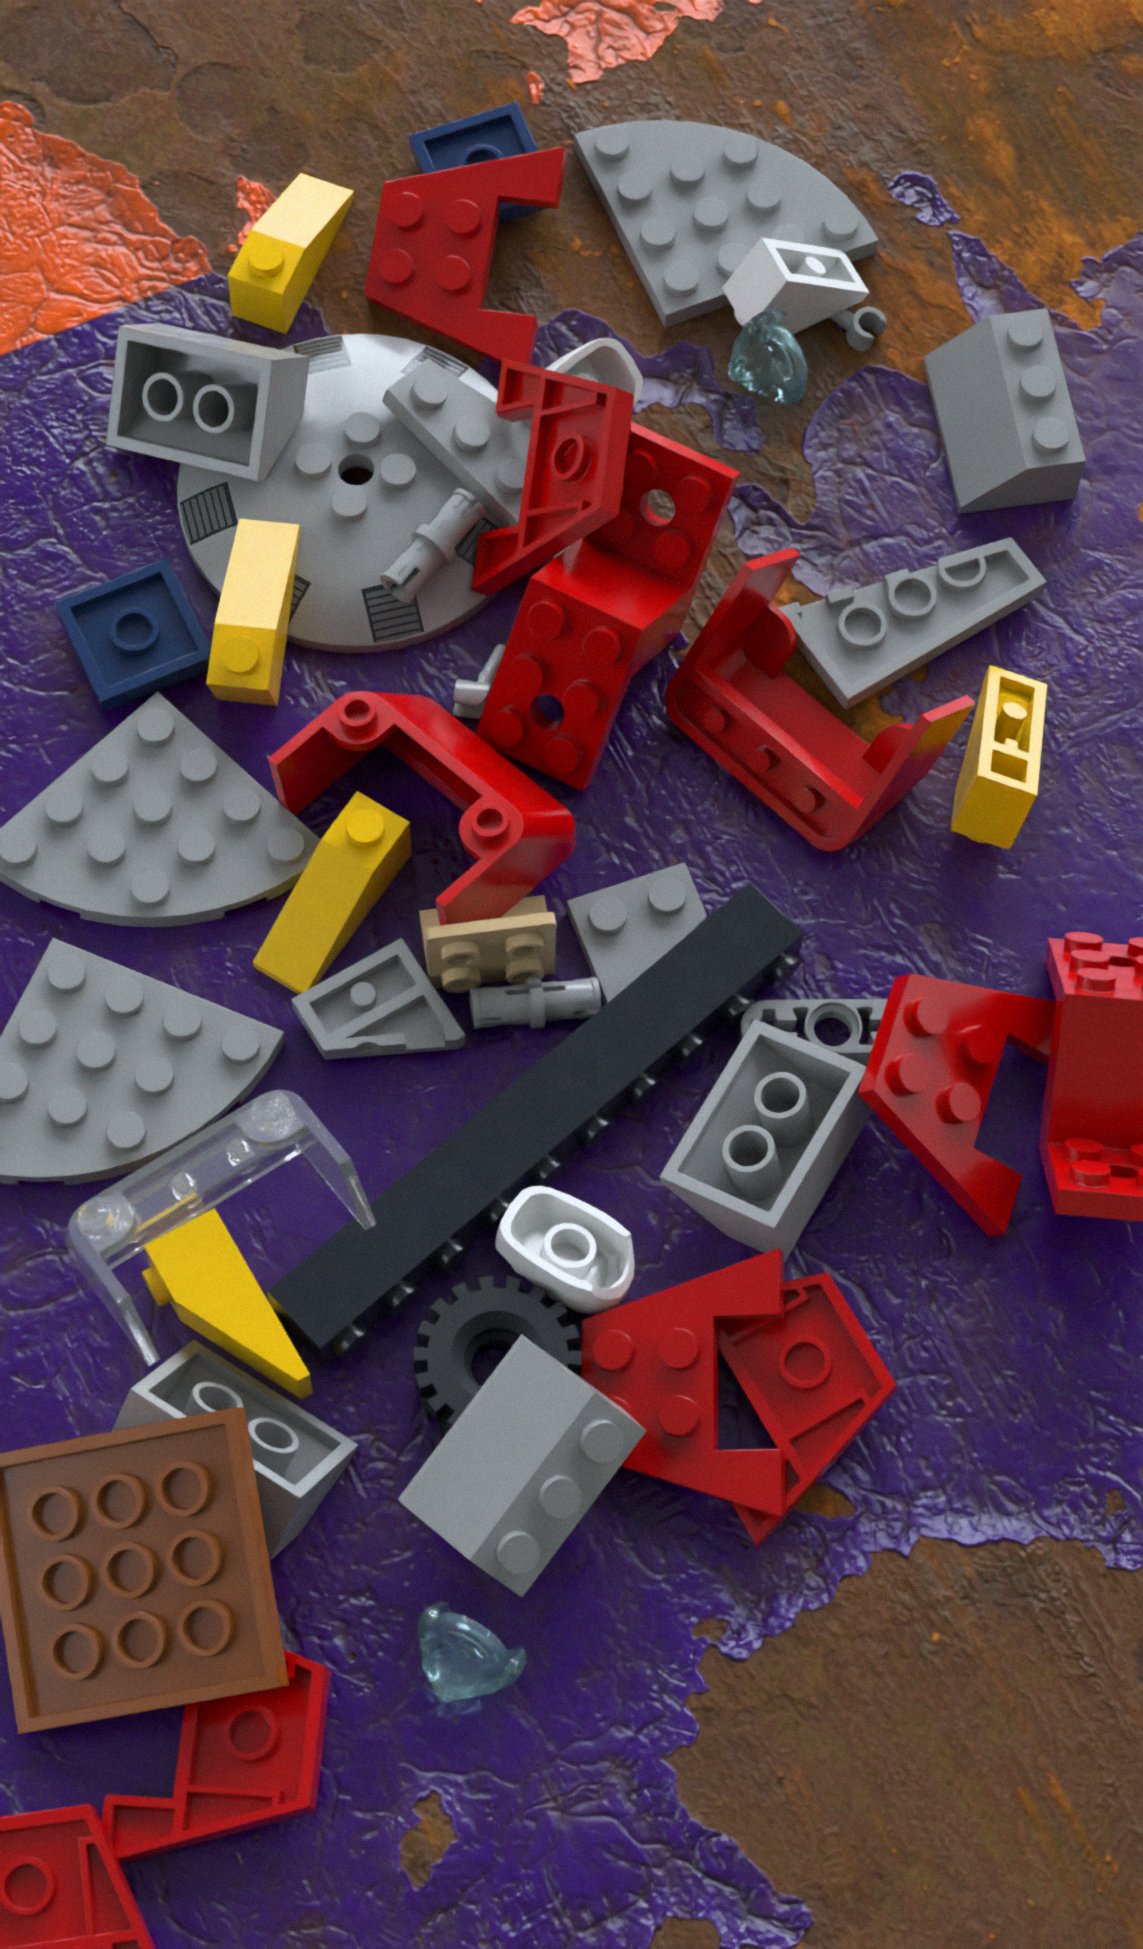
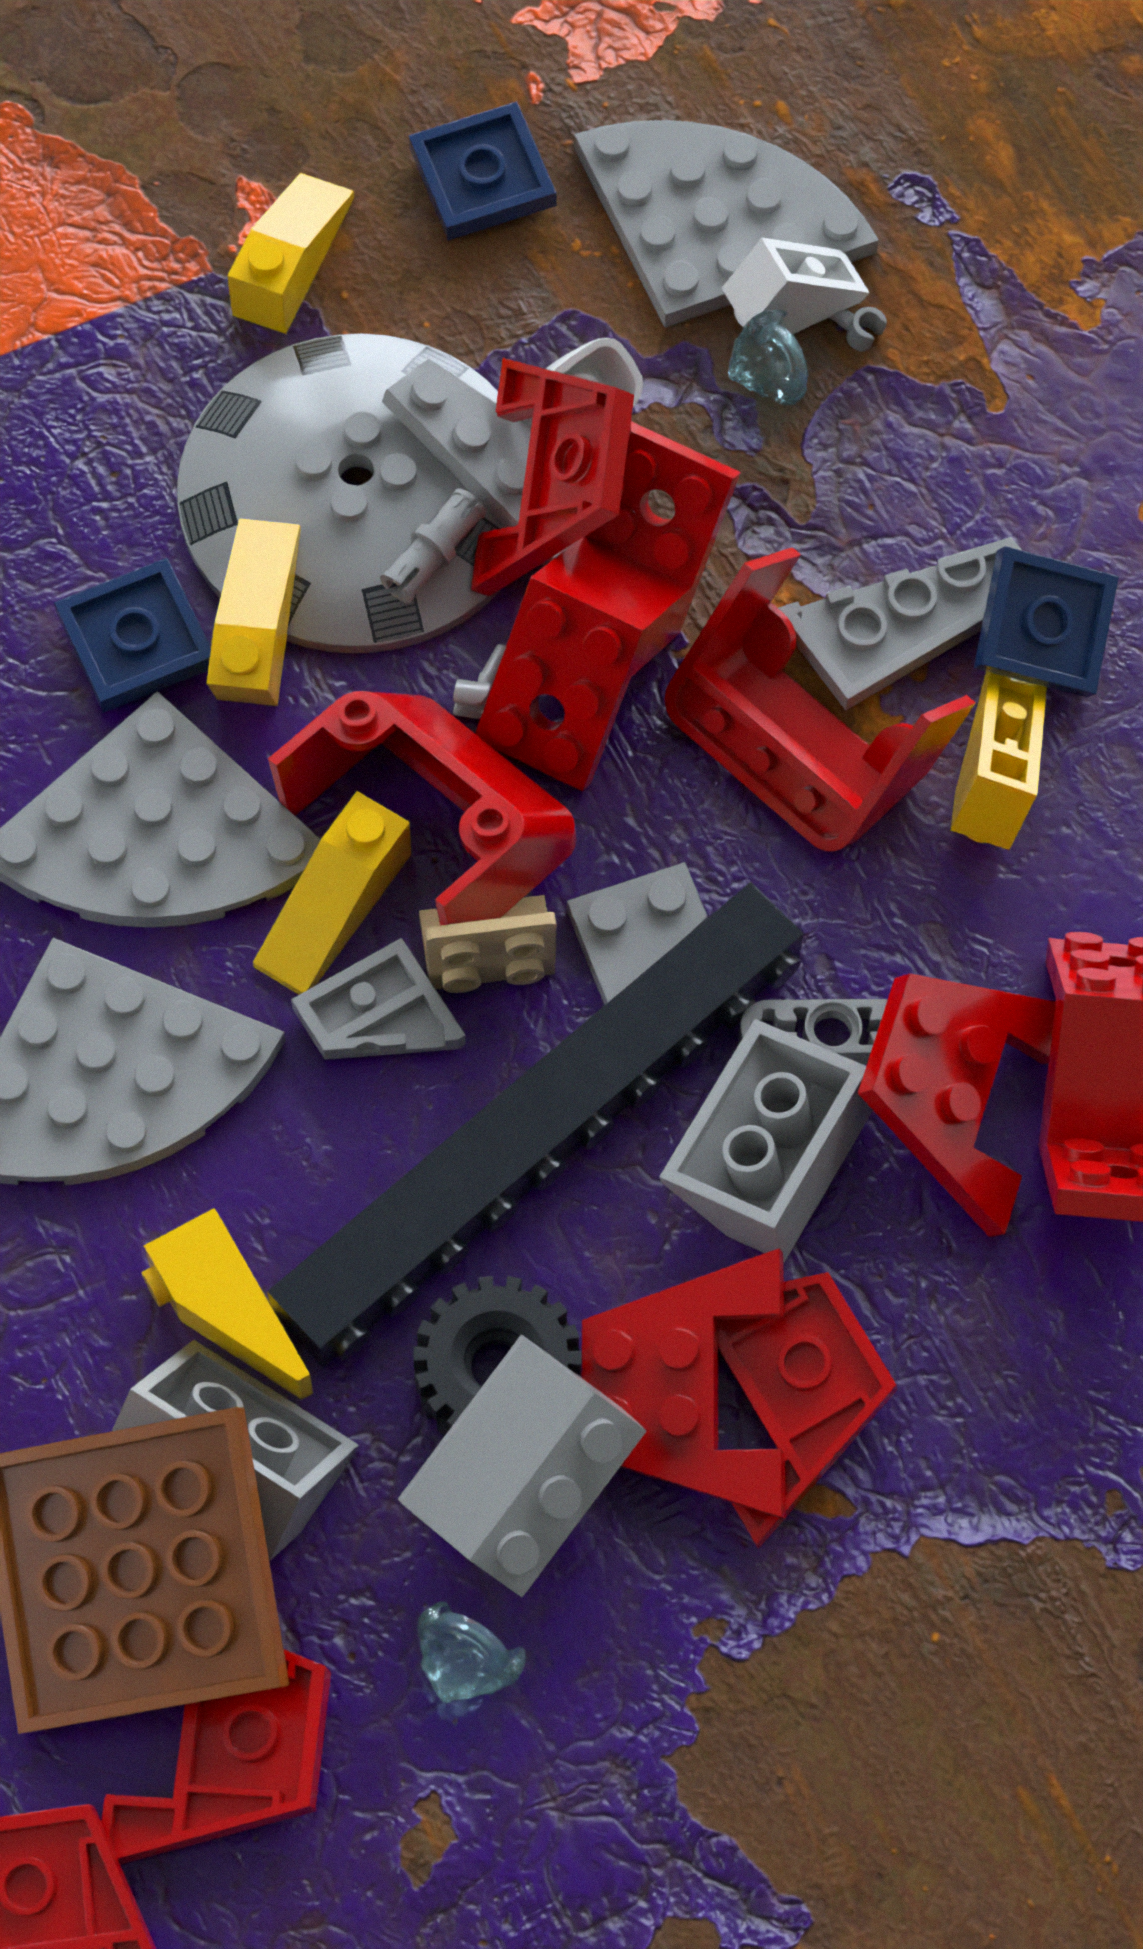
clear windscreen [64,1090,377,1366] -> none
light grey slope [106,323,310,481] -> none
red wing [364,146,568,366] -> none
light grey pin [469,977,601,1029] -> none
white piece [495,1186,635,1315] -> none
light grey slope [923,308,1086,514] -> none
none -> dark blue plate [974,546,1119,698]

